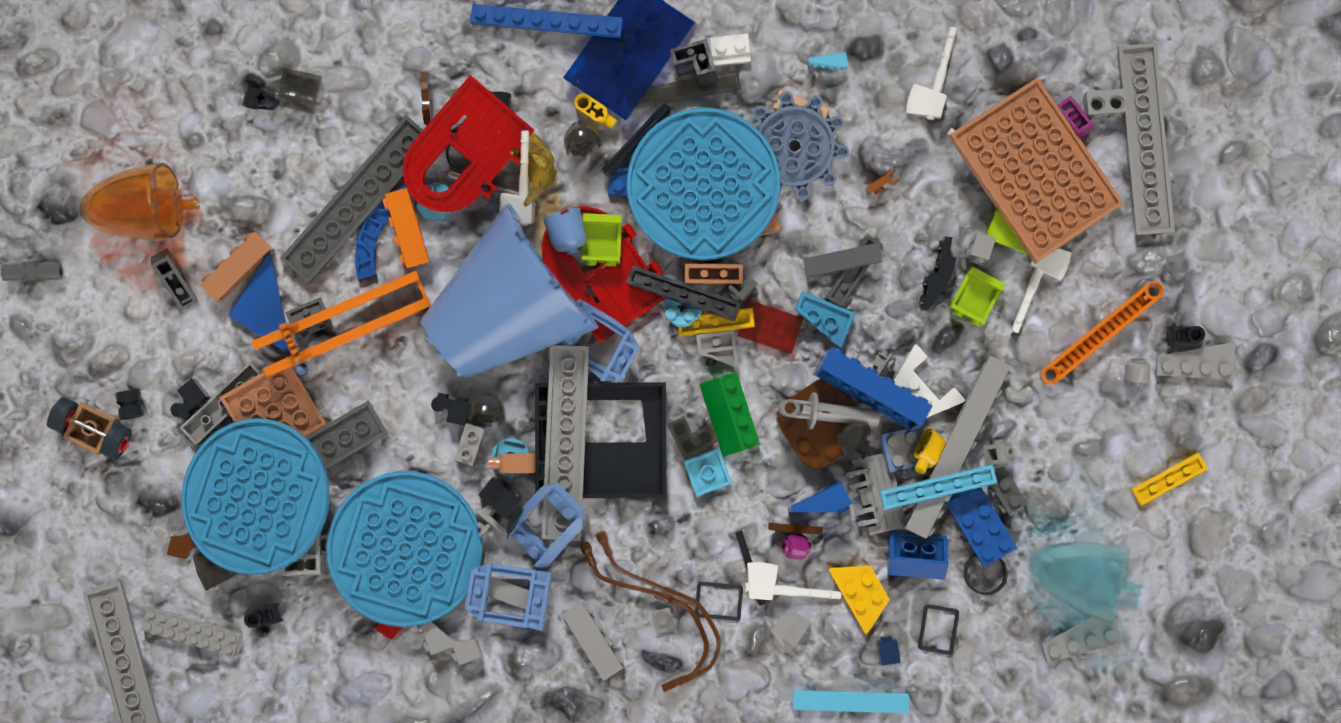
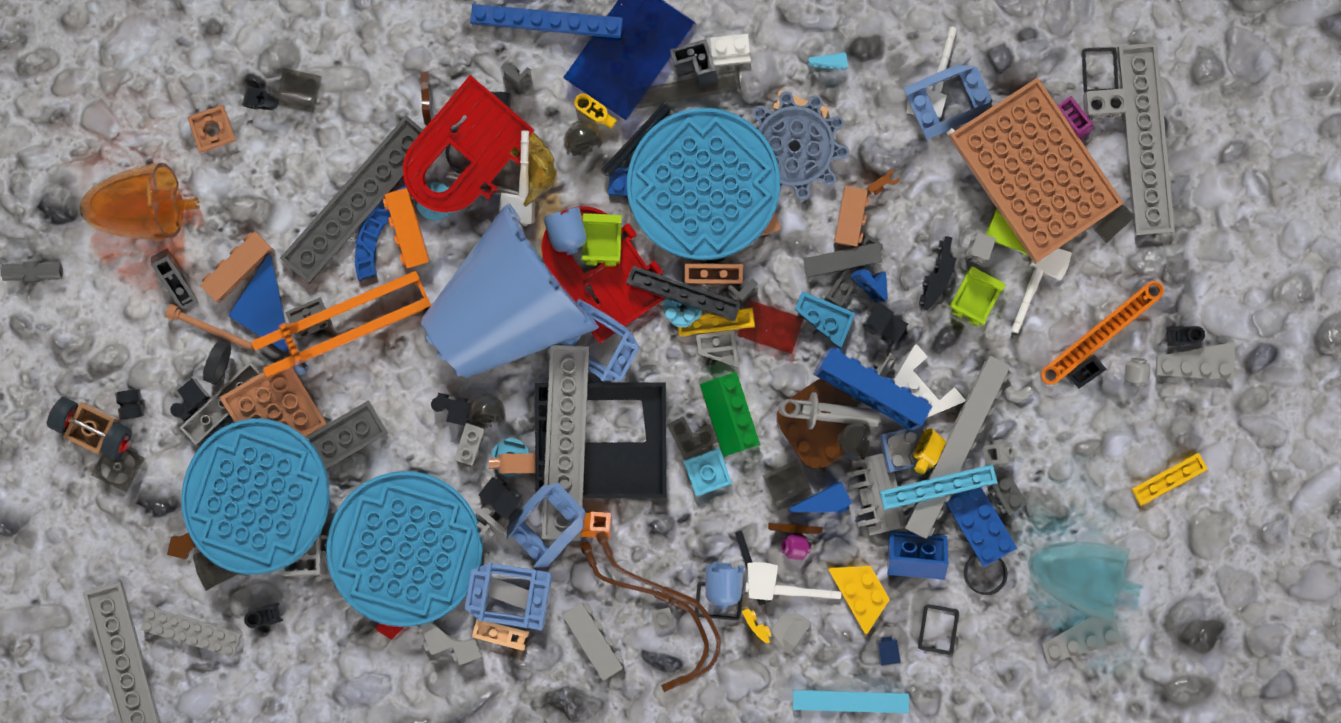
none -> clear smoke piece [91,449,145,493]
none -> nougat piece [165,304,253,350]
none -> nougat piece [187,105,237,154]
none -> black tyre [203,341,231,385]
none -> light nougat plate [472,619,529,650]
none -> dark grey bracket [500,62,532,91]
none -> orange slope [581,512,613,539]
none -> medium blue cylinder [706,562,744,609]
none -> yellow slope [742,607,772,644]
none -> clear smoke plate [762,459,813,510]
none -> nougat brick [833,186,870,248]
none -> blue slope [851,269,888,303]
none -> black brick [862,302,908,345]
none -> medium blue wedge [903,65,992,140]
none -> black slope [1067,354,1106,389]
none -> black piece [1082,47,1119,93]
none -> clear smoke tile [1093,204,1134,243]

